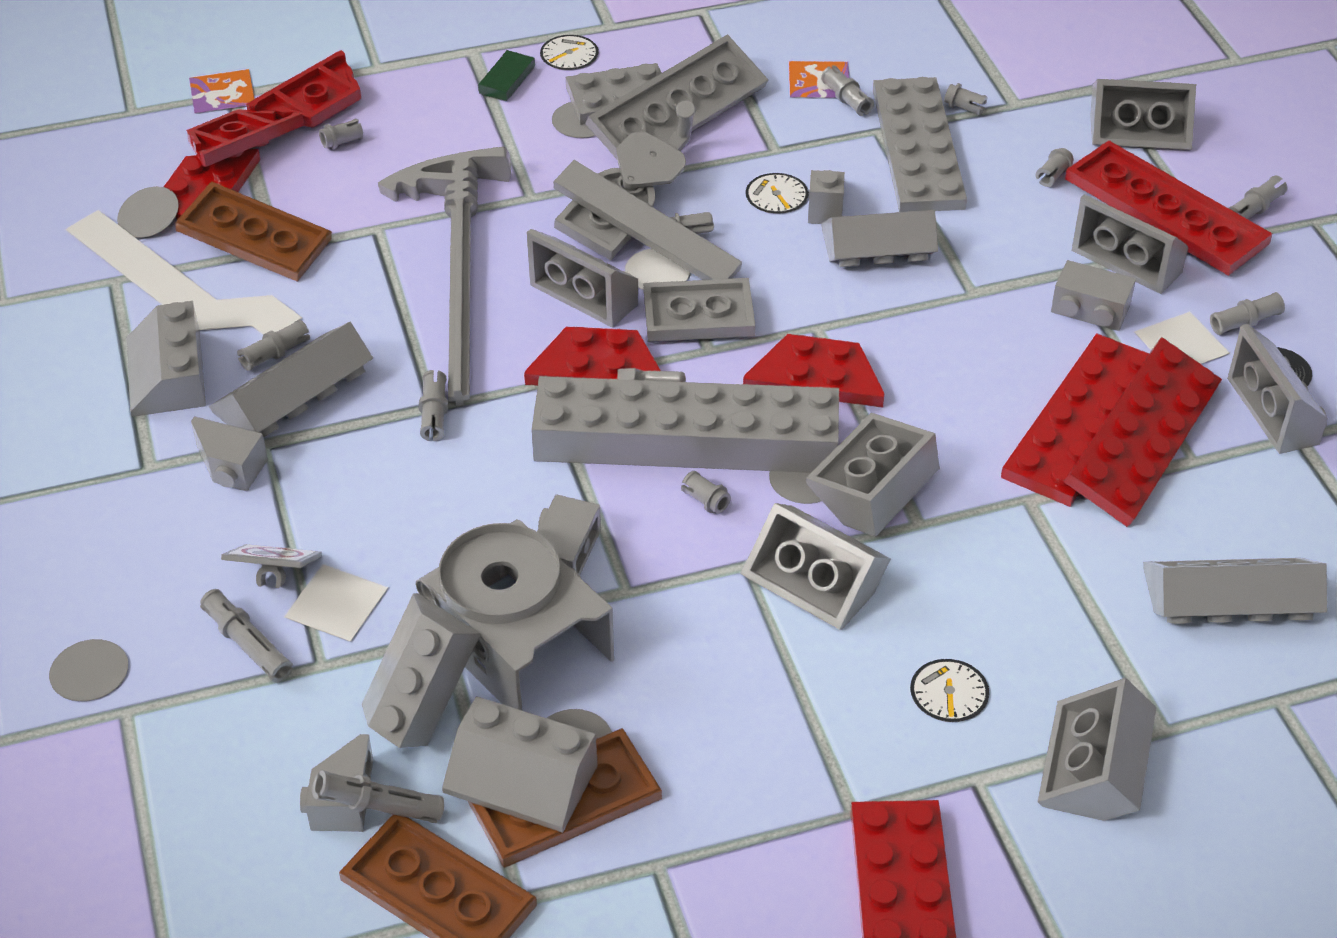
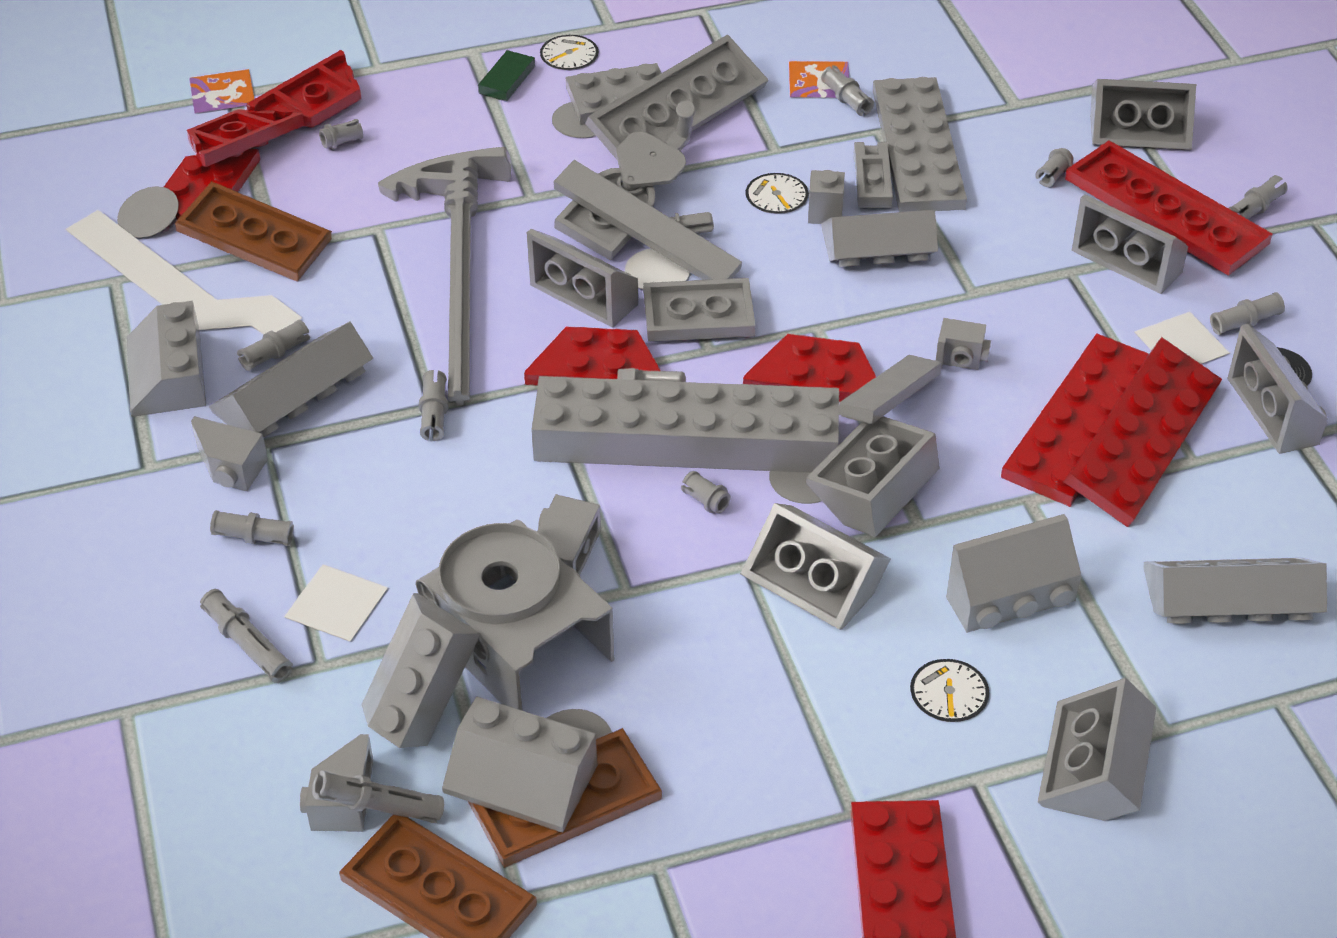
light grey sticker [49,639,129,701] -> none
light grey piece [221,544,322,588] -> none
light grey pin [944,83,988,116] -> none
light grey brick [1051,260,1136,331] -> none
none -> light grey pin [210,510,294,546]
none -> light grey tile [839,354,942,424]
none -> light grey plate [853,142,893,209]
none -> light grey brick [935,318,991,370]
none -> light grey slope [946,514,1081,633]

